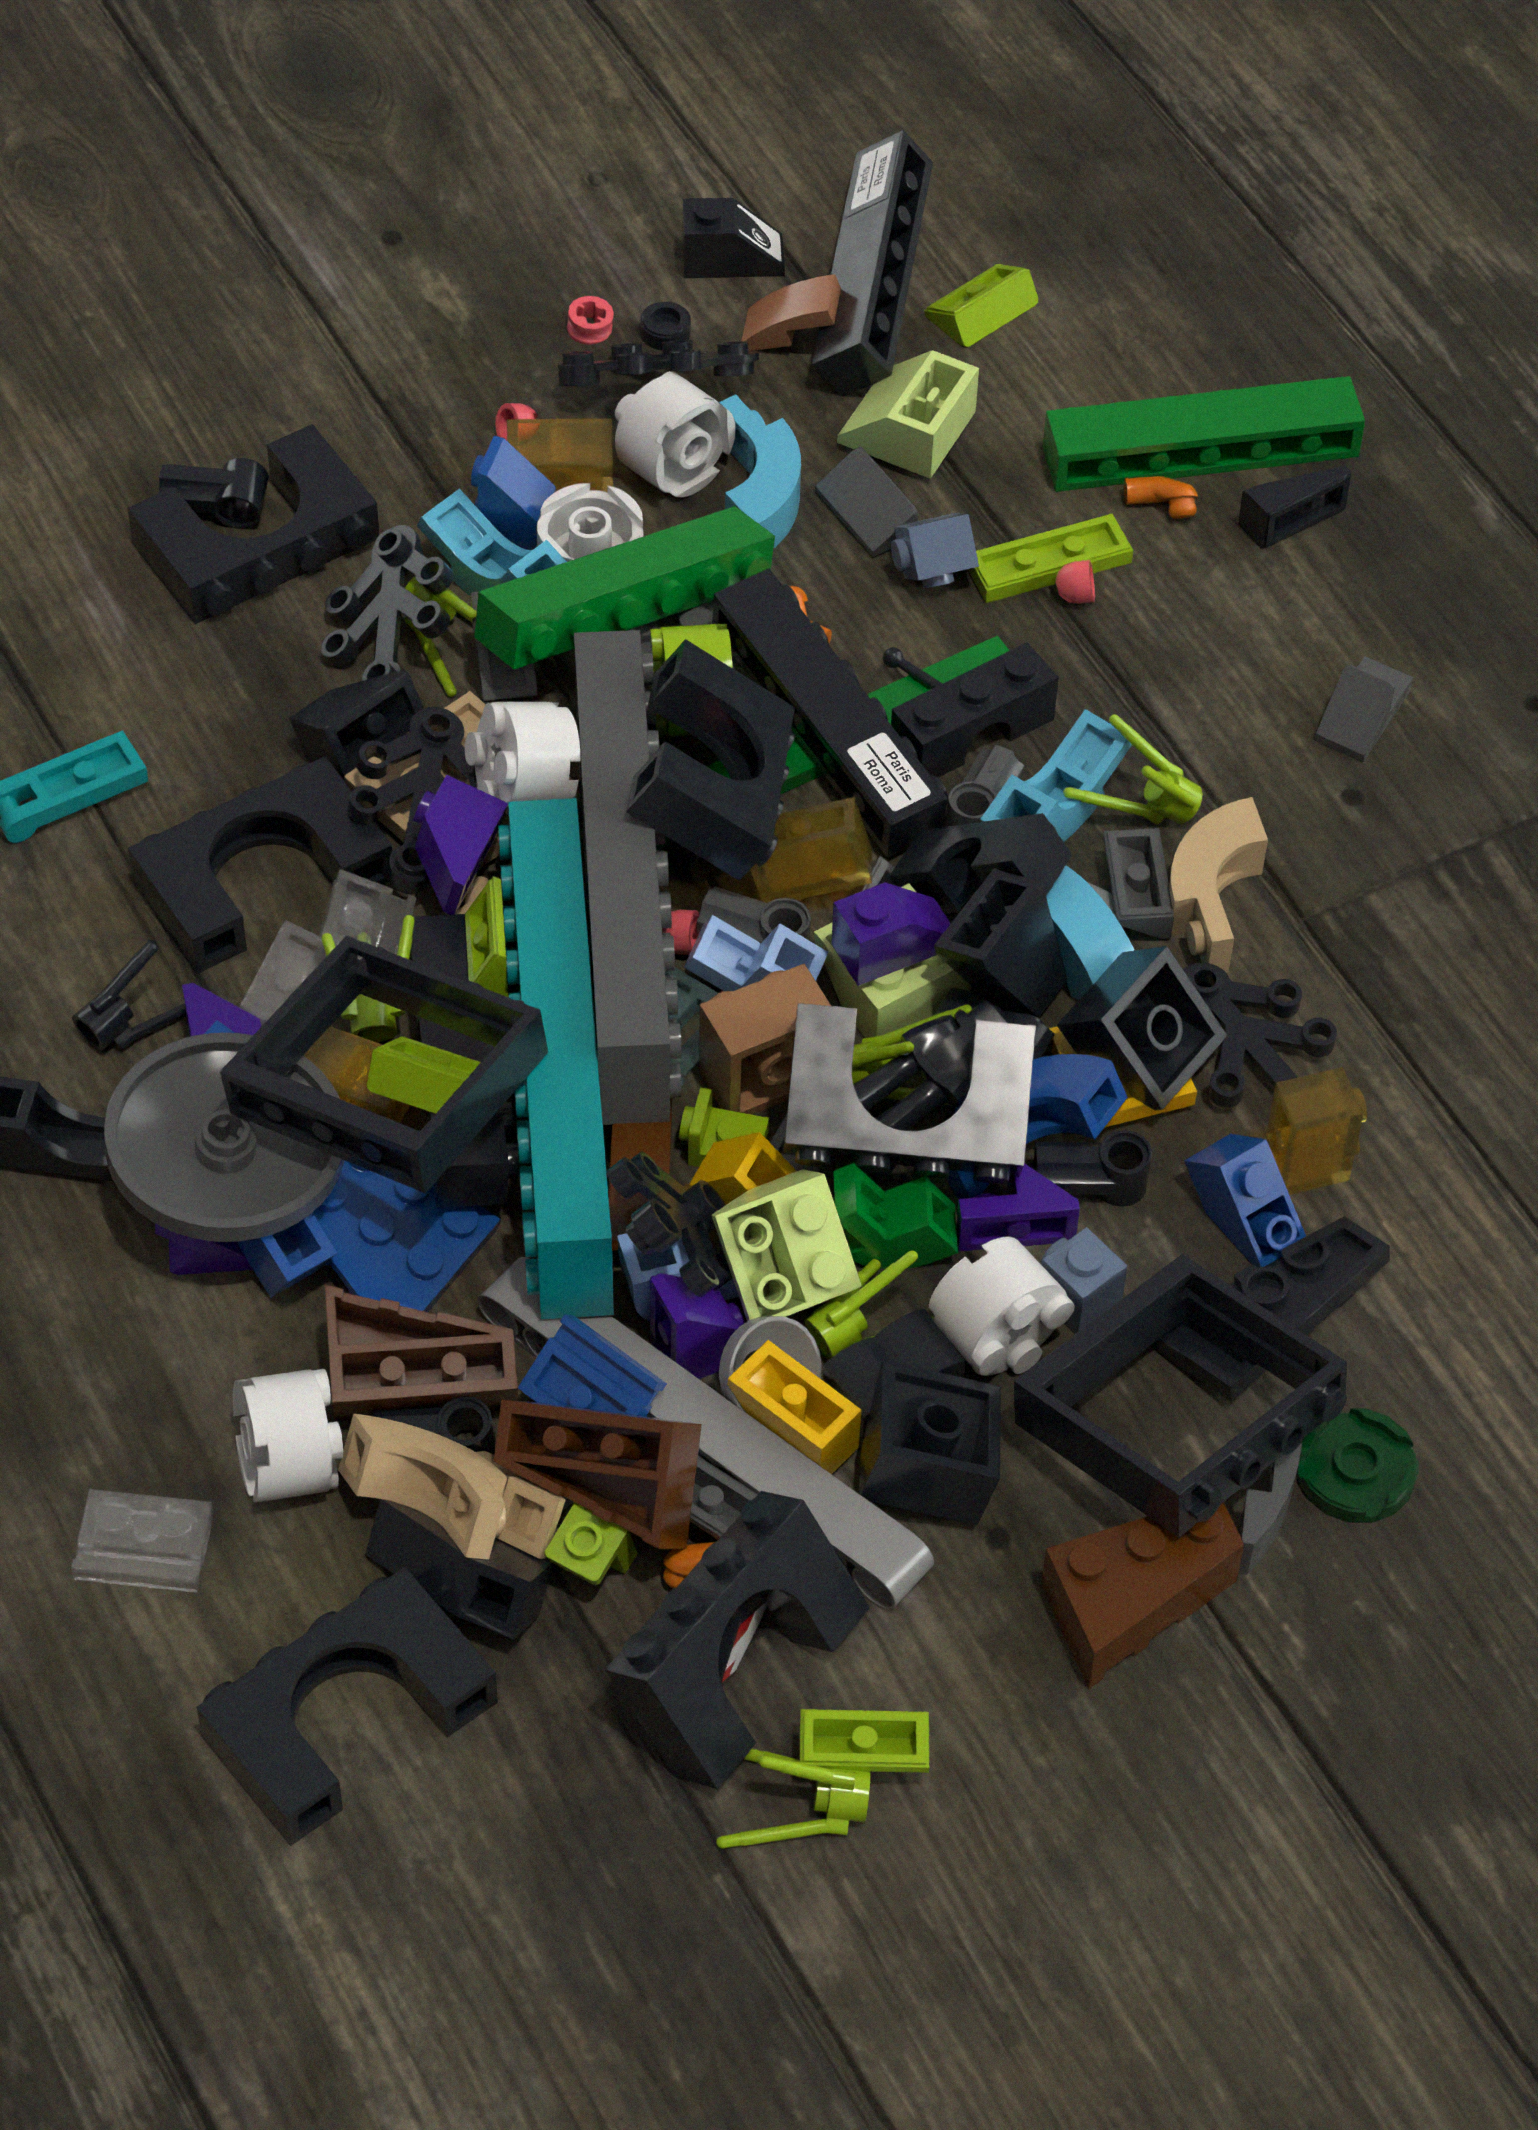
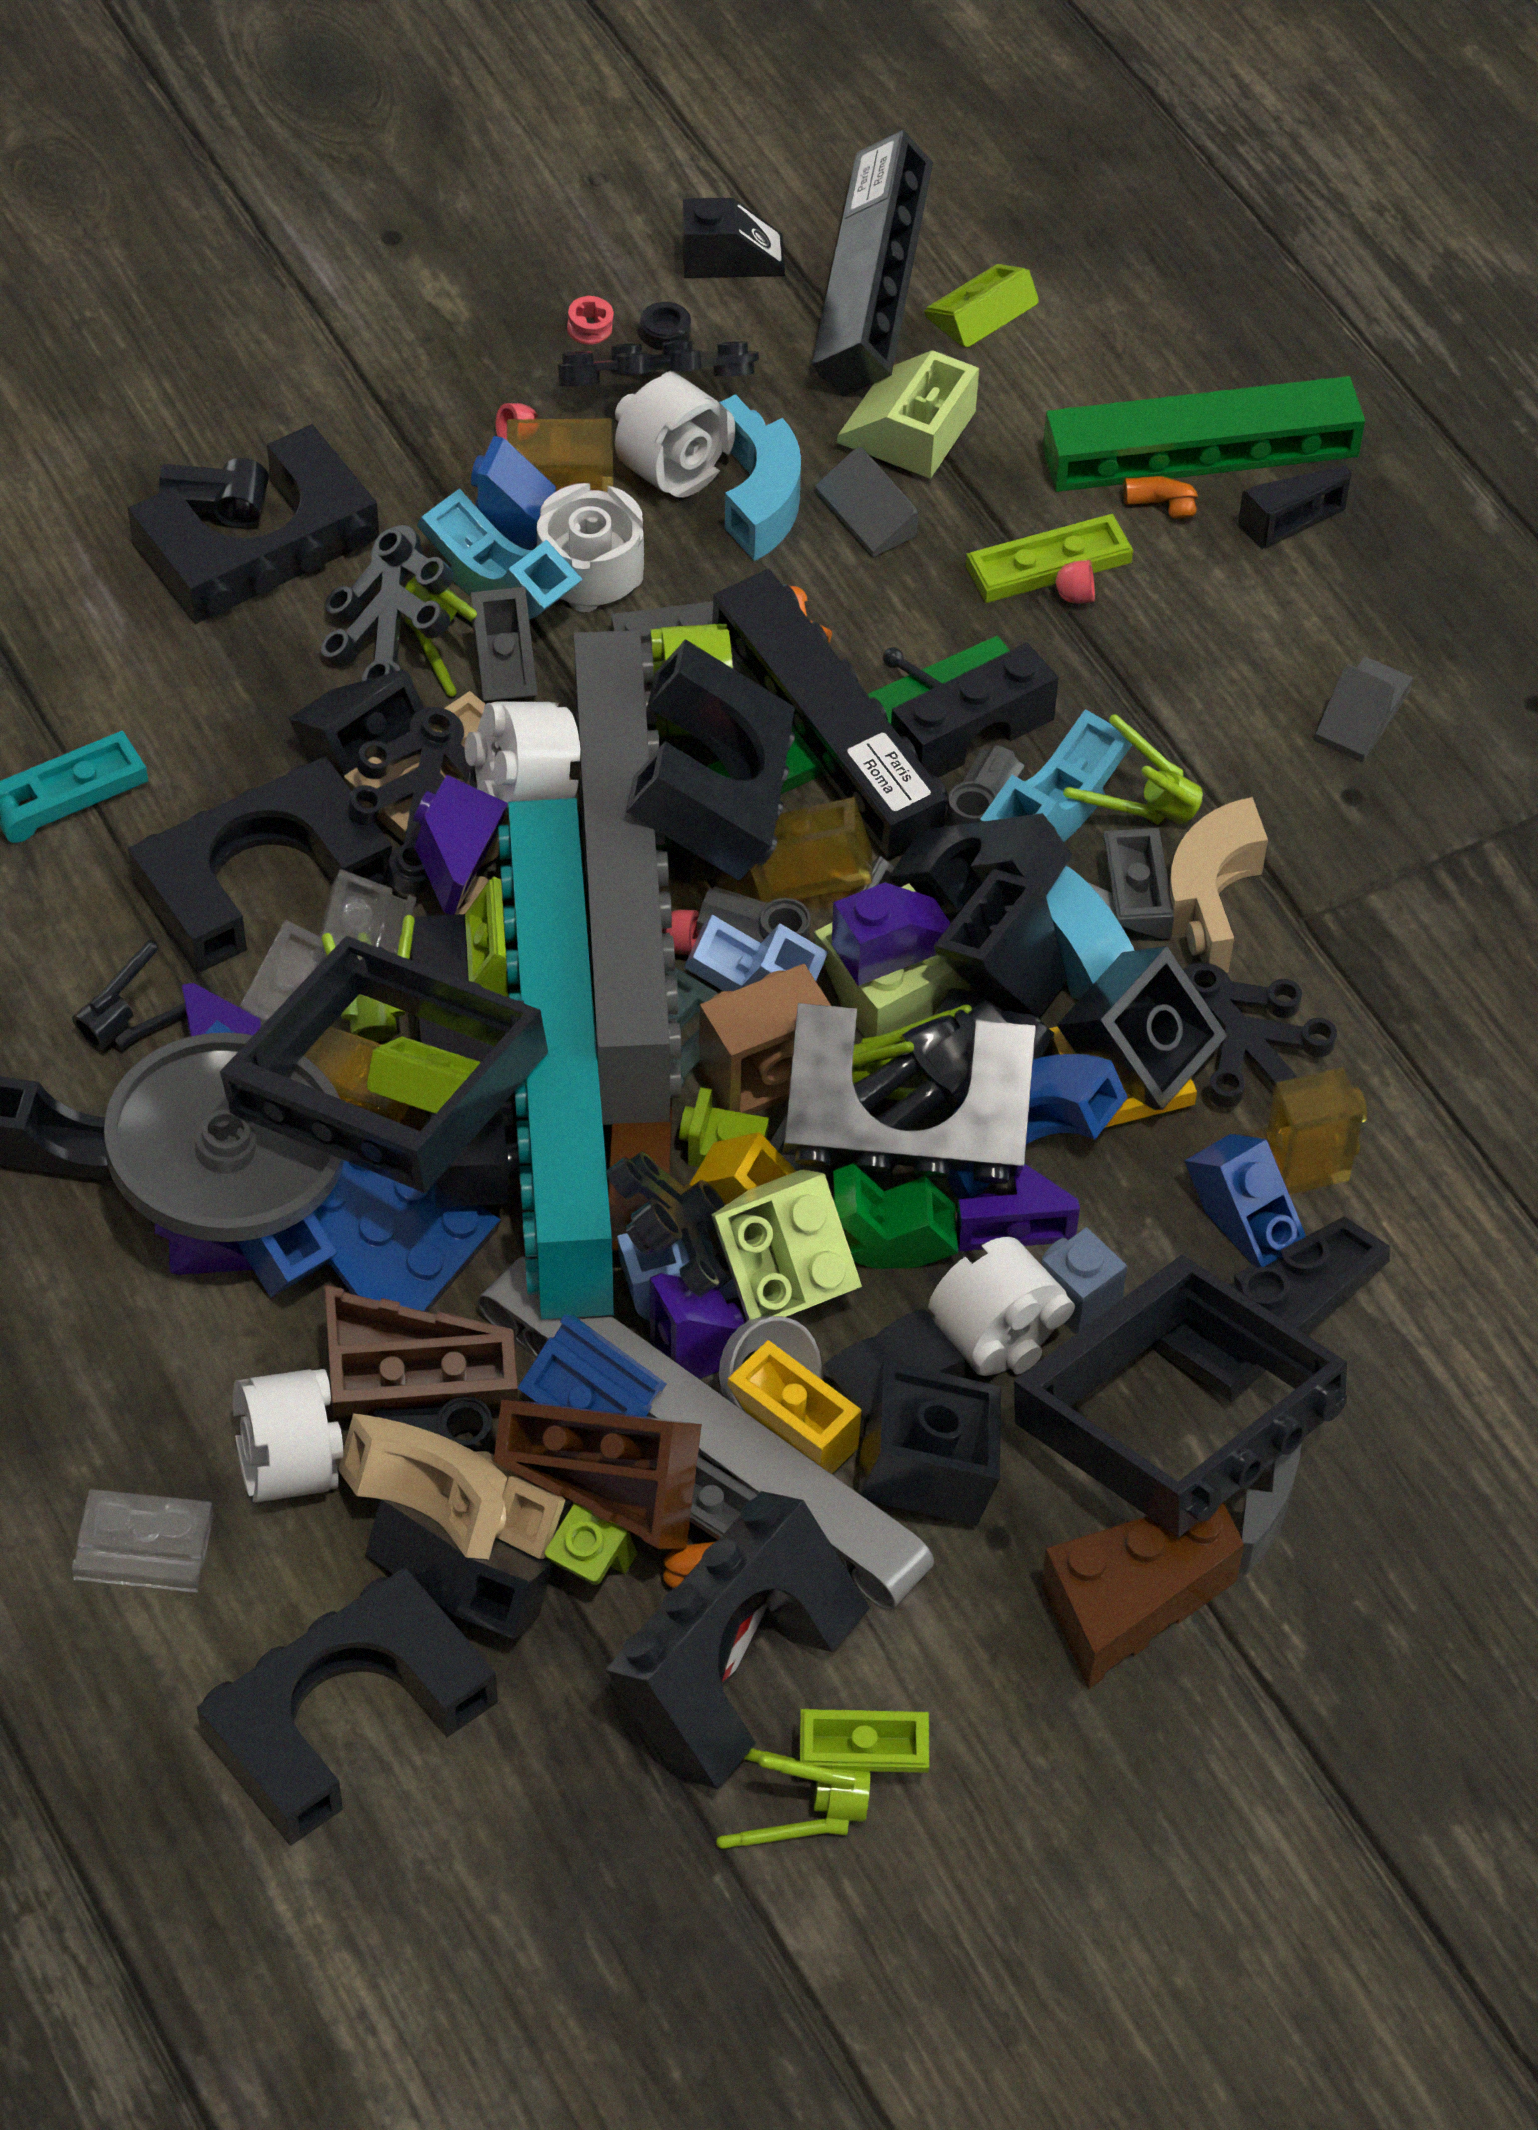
green brick [474,506,775,670] -> none
nougat slope [741,274,841,351] -> none
lime plant [804,1251,935,1360] -> none
sand blue brick [891,513,979,588] -> none
black piece [1034,1130,1152,1207] -> none
dark green tile [1296,1408,1419,1523] -> none

